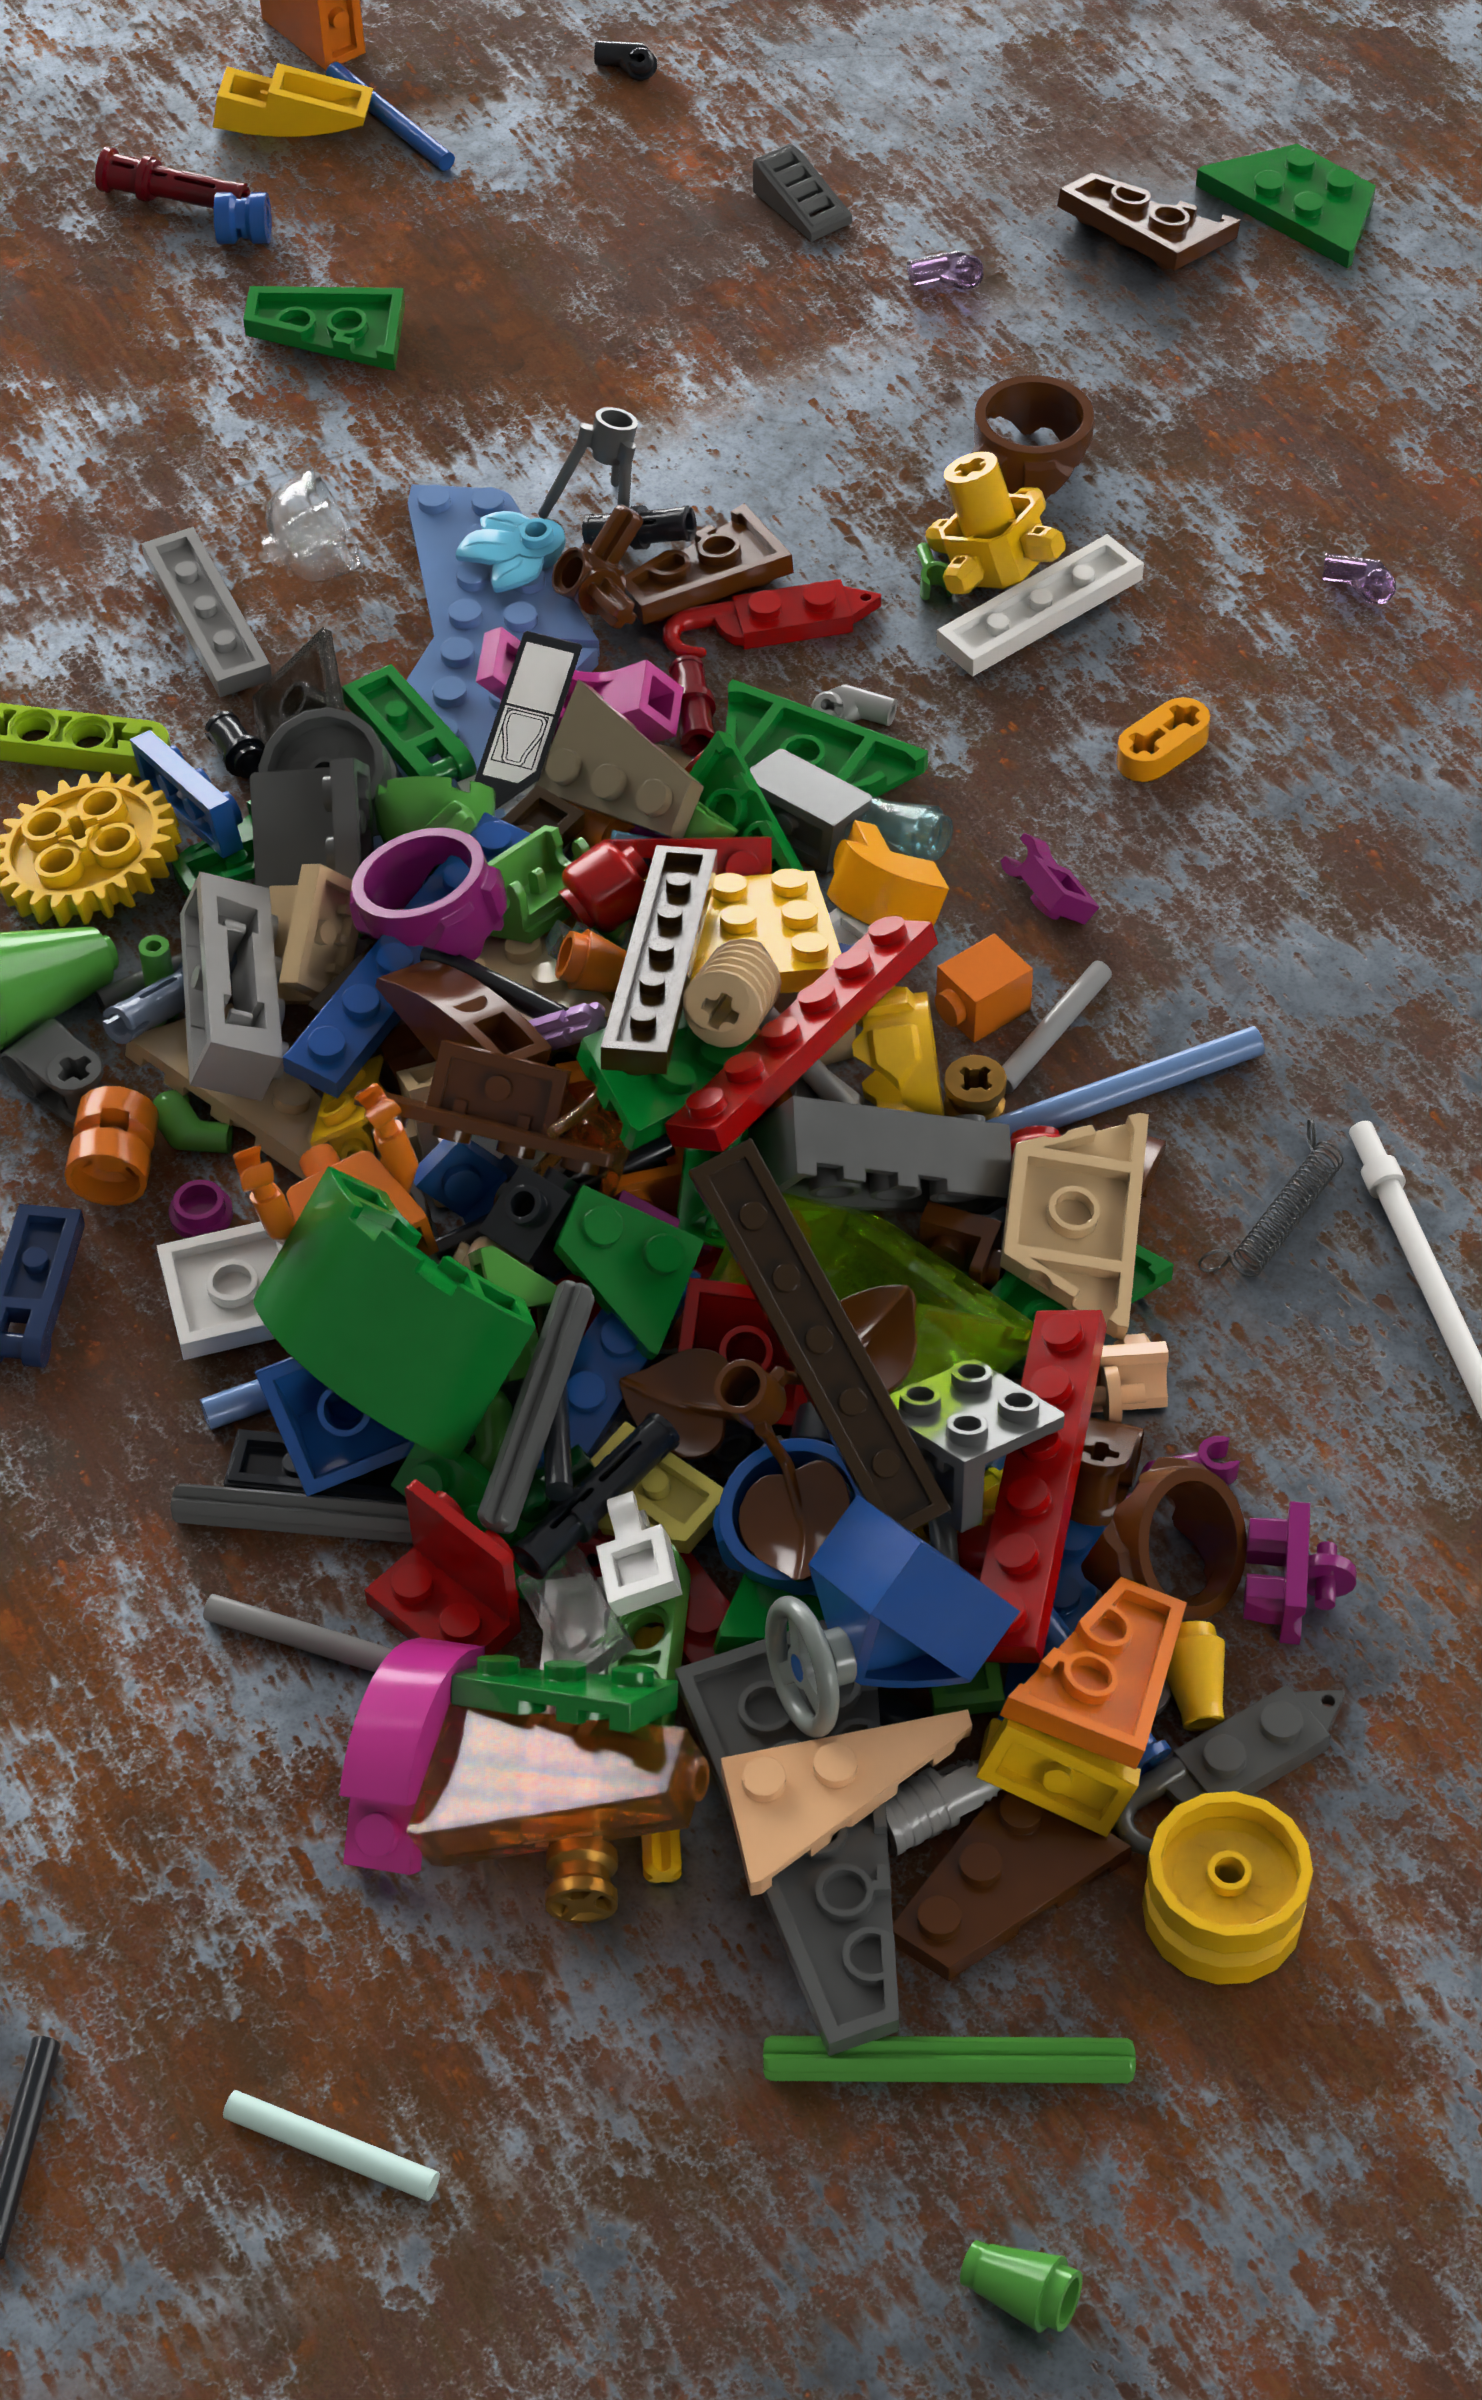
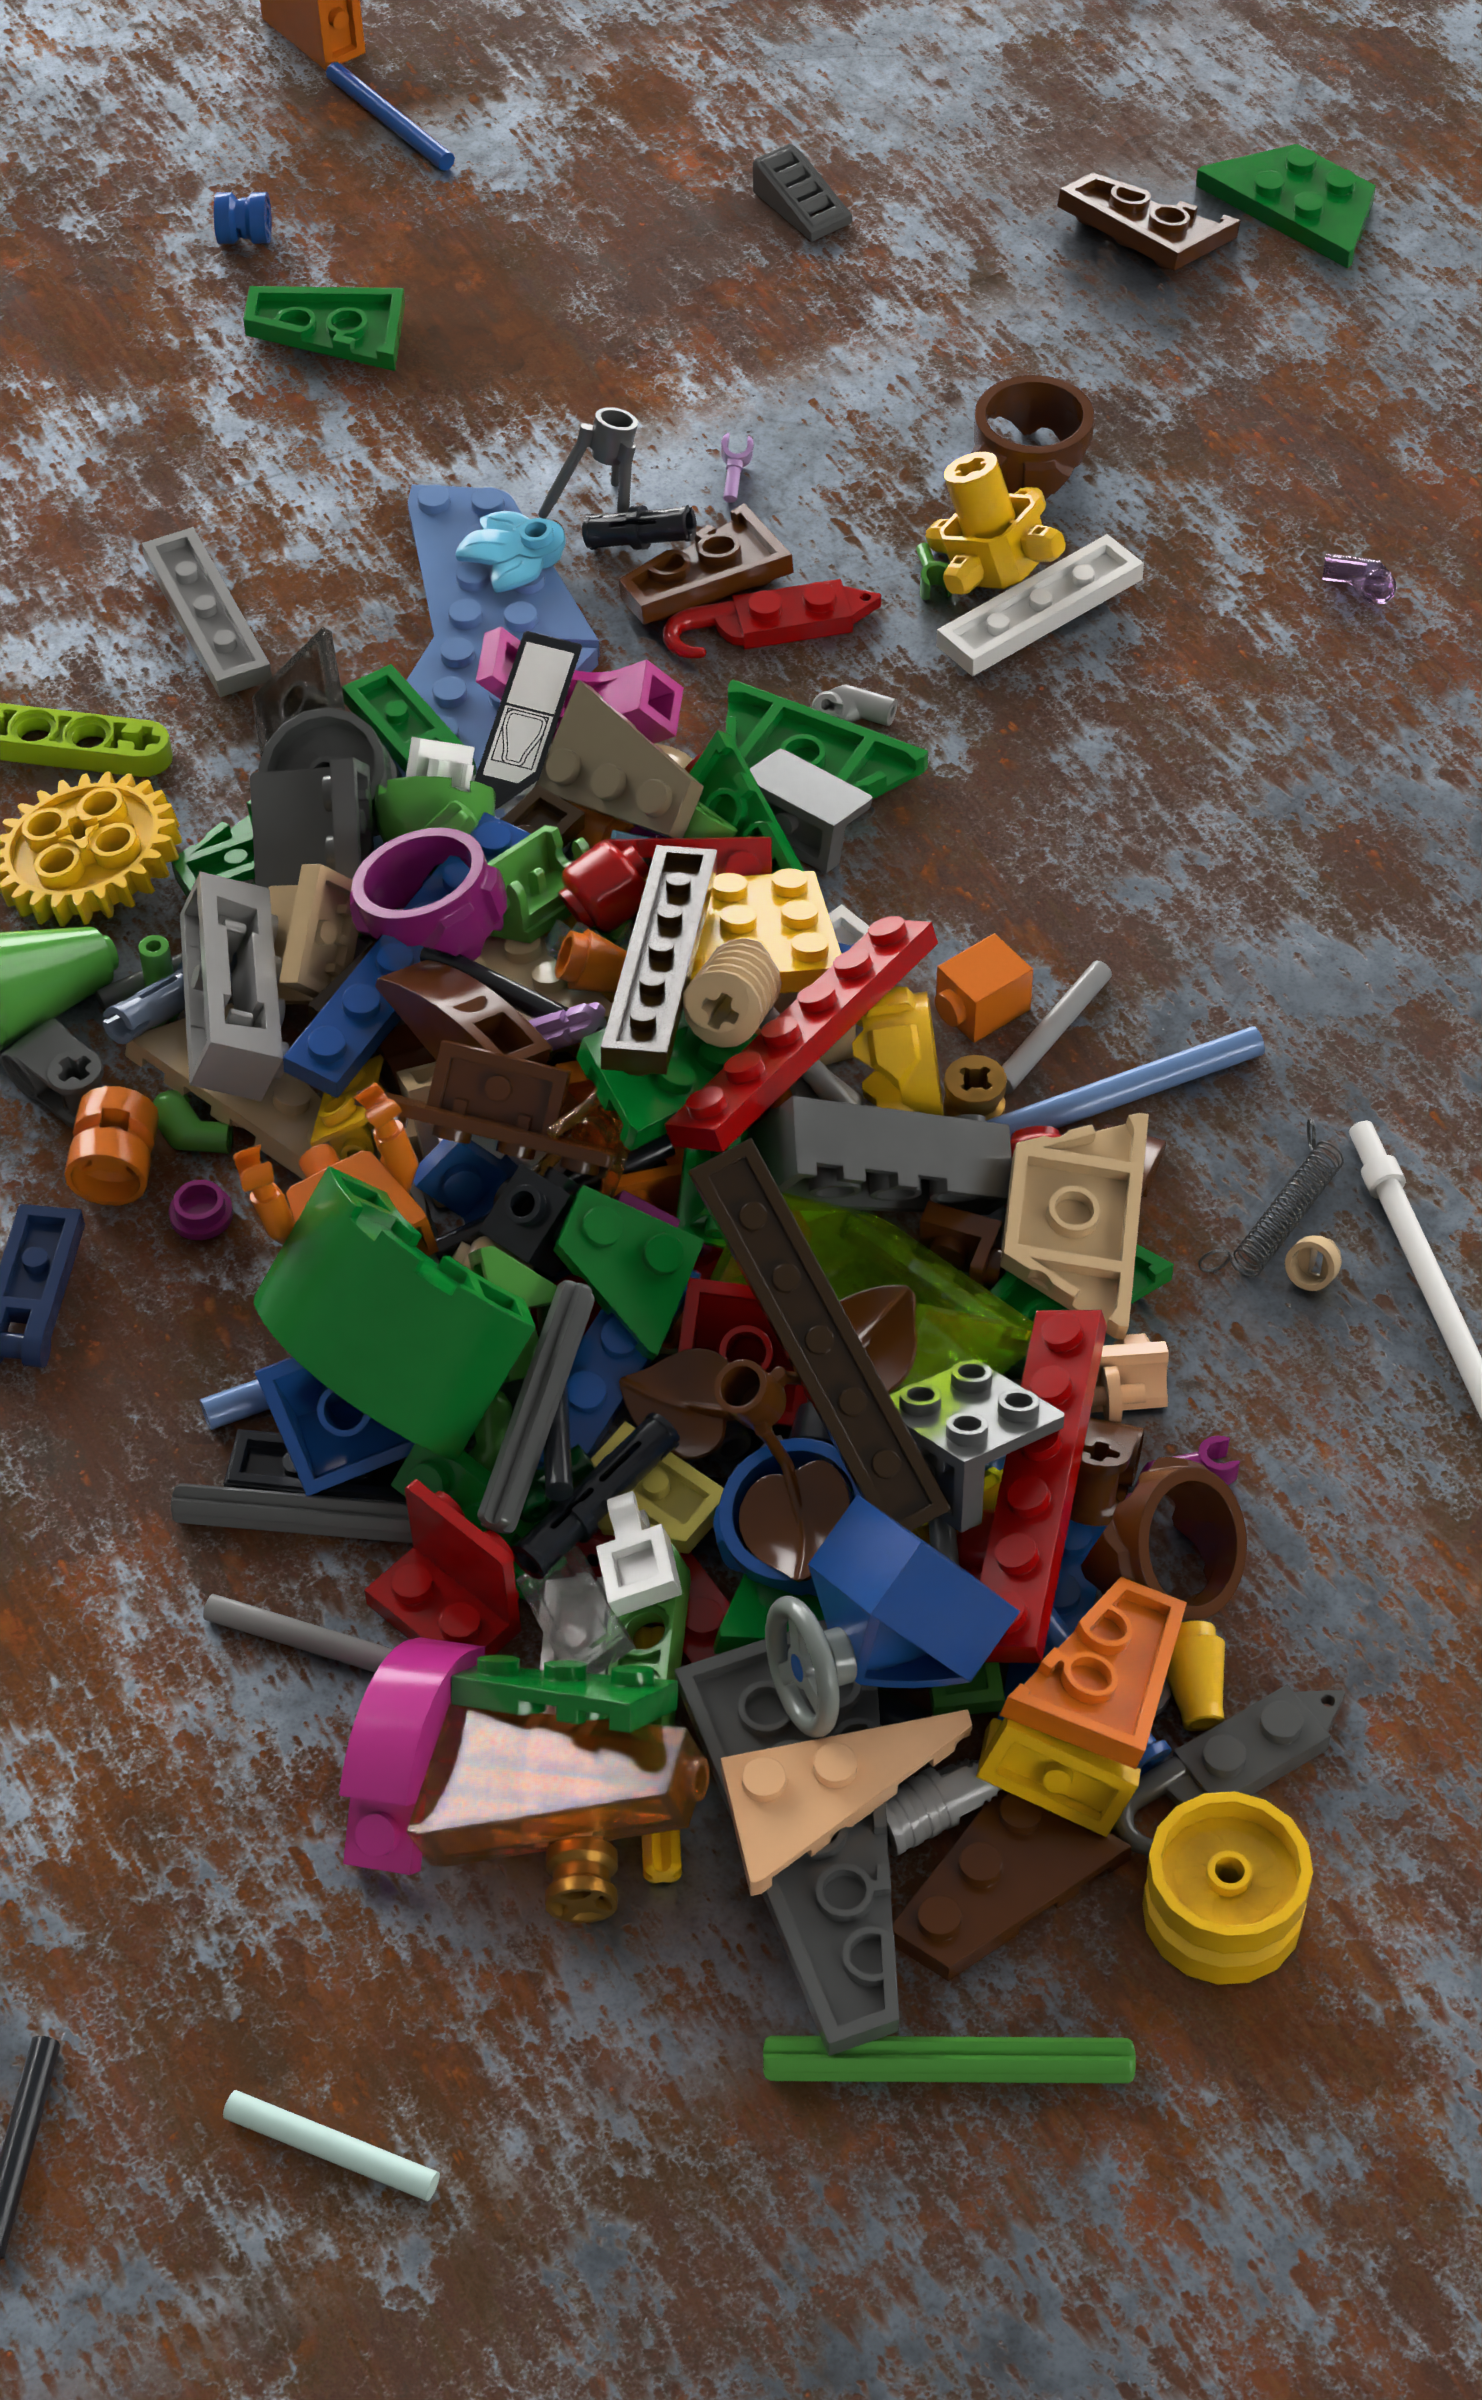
dark red pin [95,146,250,209] -> none
blue plate [130,730,243,858] -> none
white plate [156,1221,283,1360] -> none
black pin [205,711,265,778] -> none
yellow slope [213,63,373,137] -> none
clear cylinder [261,468,364,583] -> none
reddish brown axle [552,504,643,629] -> none
black arm [594,40,657,81] -> none
dark red pin [669,655,716,757] -> none
light orange brick [826,820,949,928] -> none
clear light blue cone [862,797,953,861] -> none
clear purple arm [907,251,984,290] -> none
bright green cone [960,2240,1083,2333] -> none
magenta plate [1001,833,1099,925] -> none
light orange beam [1116,697,1210,782] -> none
magenta hips [1243,1501,1357,1645] -> none
none -> white tile [406,737,475,792]
none -> lavender hand [721,433,754,503]
none -> tan hinge [1285,1235,1342,1291]

